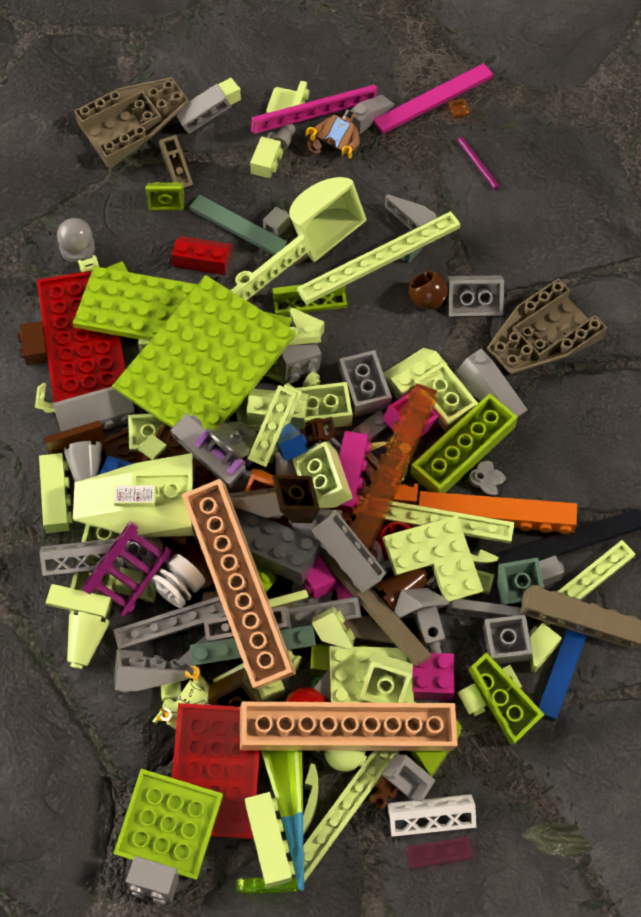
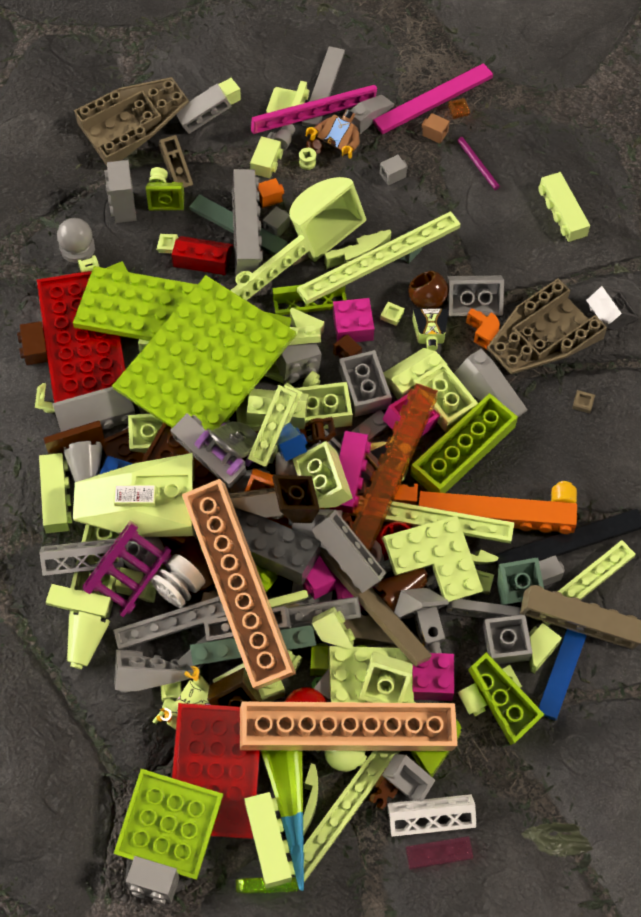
yellowish green tile [139,434,167,460] -> none
light grey slope [385,195,437,231] -> none
light grey plate [469,461,506,495] -> none
none -> light grey brick [104,160,137,223]
none -> yellowish green wheel [149,167,168,183]
none -> yellowish green plate [157,234,179,253]
none -> light grey brick [232,169,263,279]
none -> orange brick [257,178,284,208]
none -> yellowish green wheel [299,148,316,170]
none -> light grey tile [302,46,345,127]
none -> yellowish green slope [324,230,391,269]
none -> dark pink brick [333,298,374,342]
none -> reddish brown brick [333,334,362,359]
none -> light grey brick [379,155,408,186]
none -> yellowish green plate [380,302,405,326]
none -> torso [412,309,448,351]
none -> medium nougat brick [422,113,450,144]
none -> orange brick [466,308,500,350]
none -> yellowish green brick [539,172,590,242]
none -> yellow head [551,481,577,503]
none -> dark tan tile [572,390,595,413]
none -> flat silver slope [586,286,638,330]

